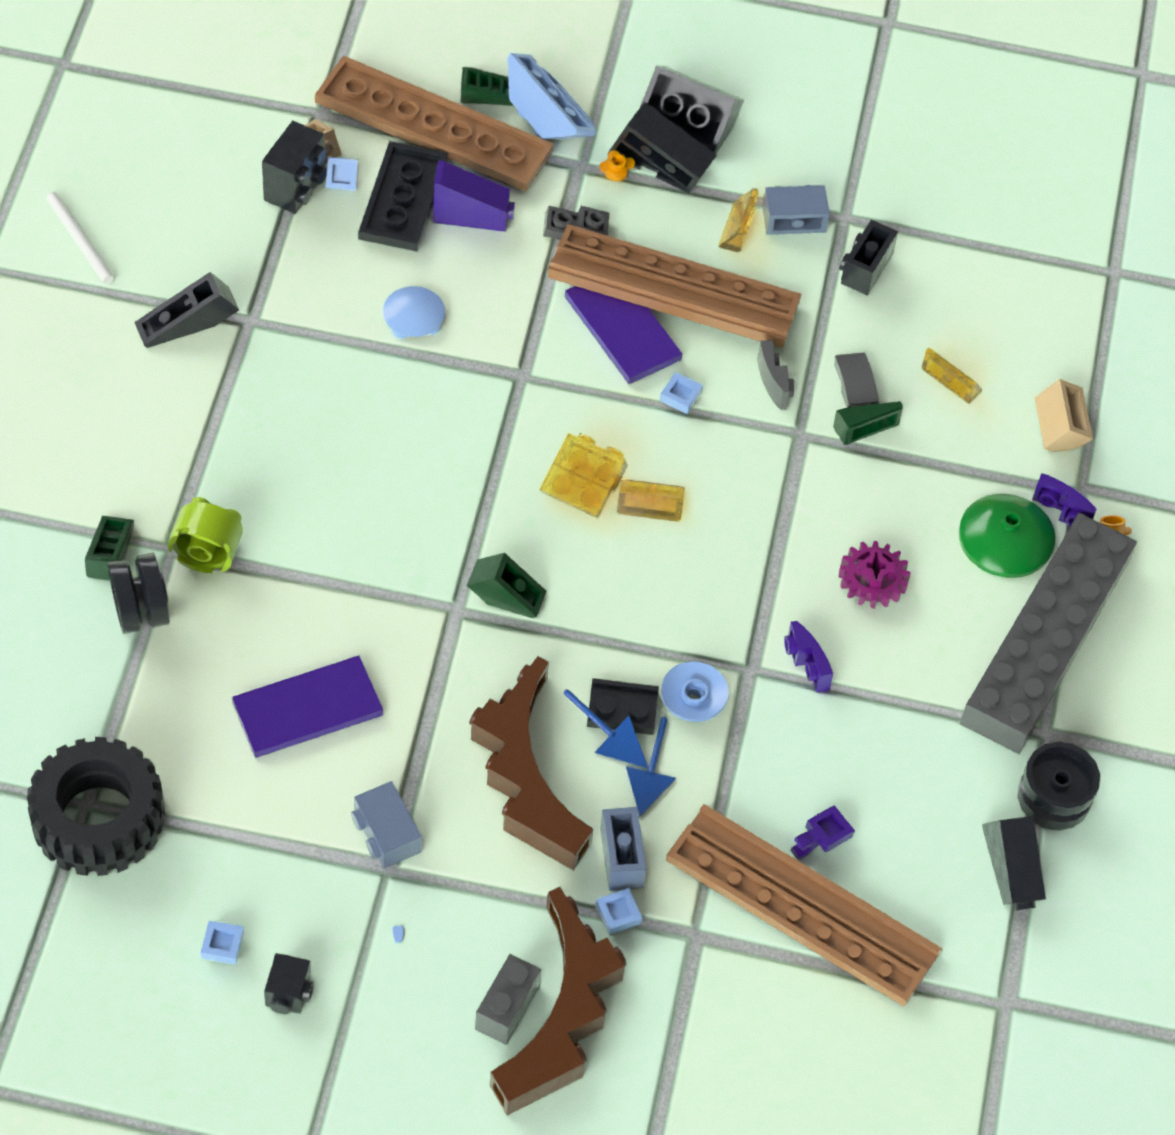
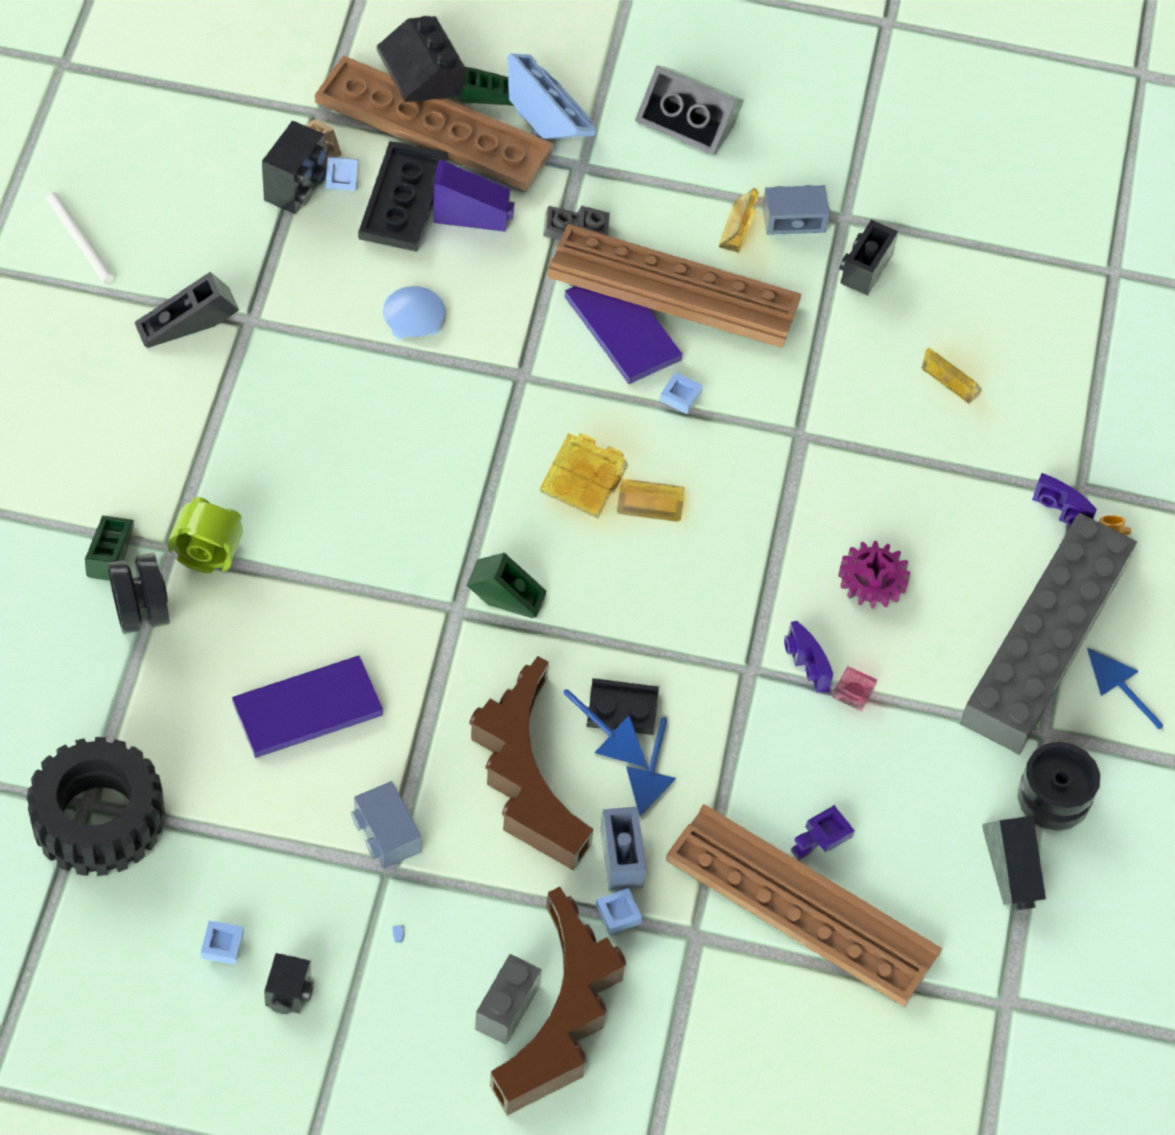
light orange plate [599,151,635,181] -> none
black wedge [607,102,717,193] -> none
light blue dish [661,661,728,722] -> none
dark grey slope [757,340,794,410] -> none
dark green slope [833,401,903,445] -> none
dark grey slope [834,352,879,408] -> none
green dish [958,494,1055,578] -> none
tan brick [1034,379,1093,451] -> none
none -> black slope [376,16,466,102]
none -> clear pink plate [832,666,877,712]
none -> blue piece [1087,648,1163,729]

